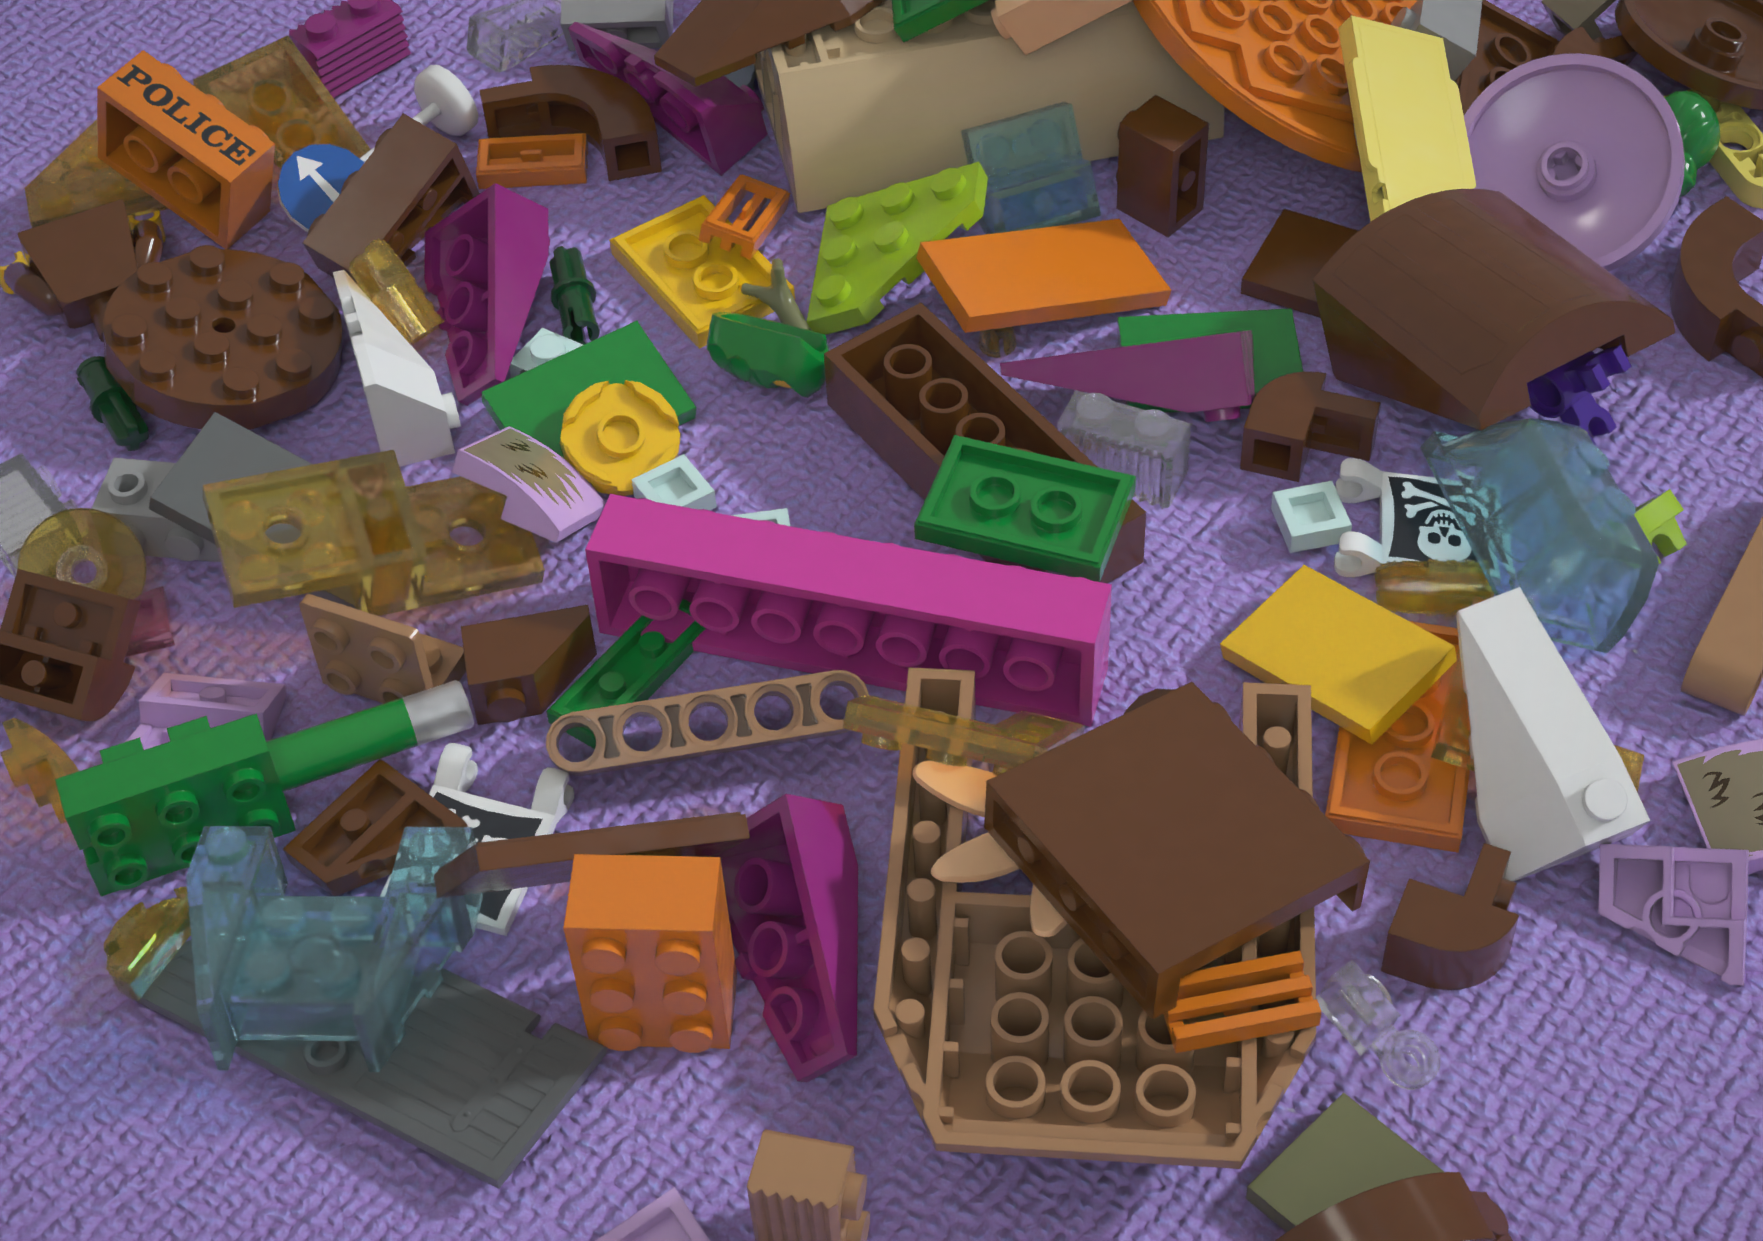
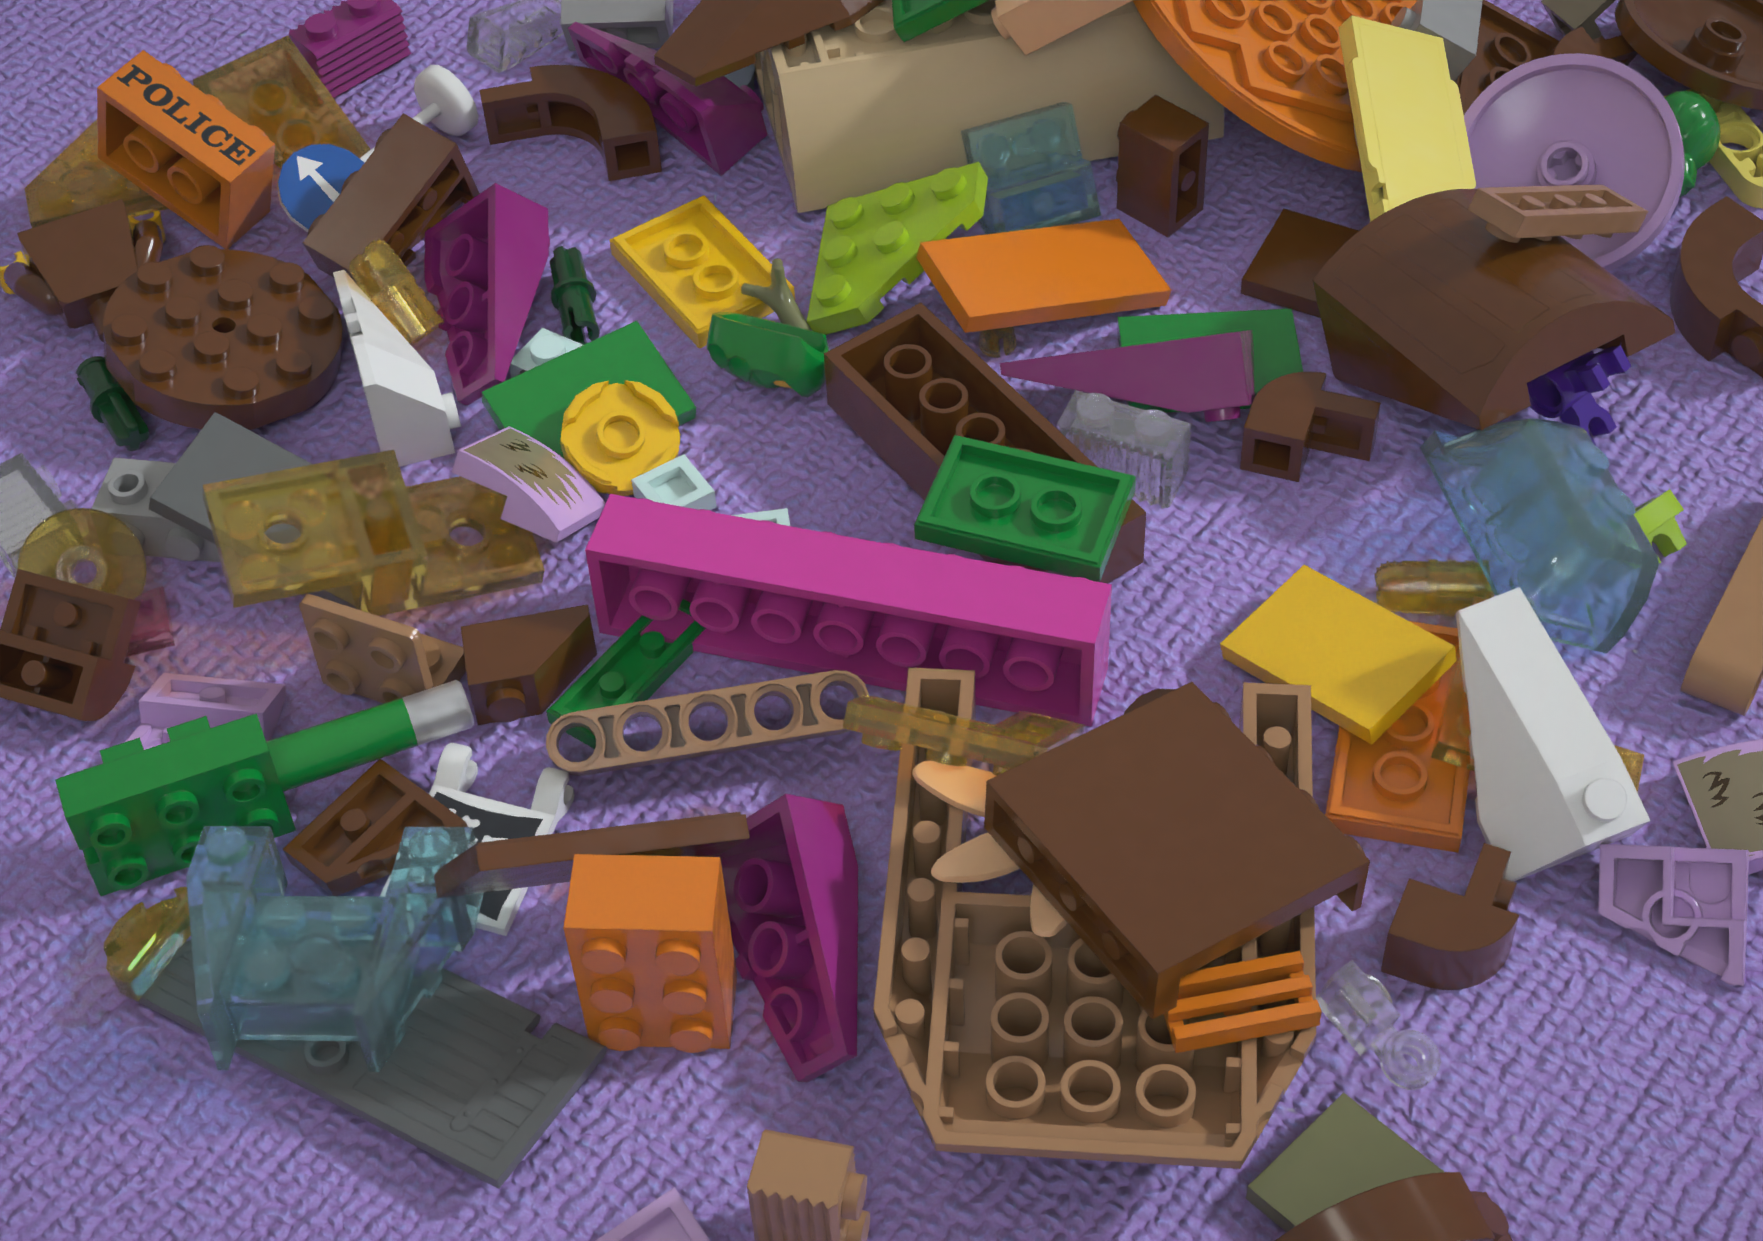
clear yellow slope [0,718,79,824] -> none
orange tile [476,133,588,189] -> none
orange tile [699,174,791,260] -> none
light aqua plate [1271,481,1352,553] -> none
flag [1334,458,1508,587] -> none
none -> medium nougat plate [1468,184,1648,243]

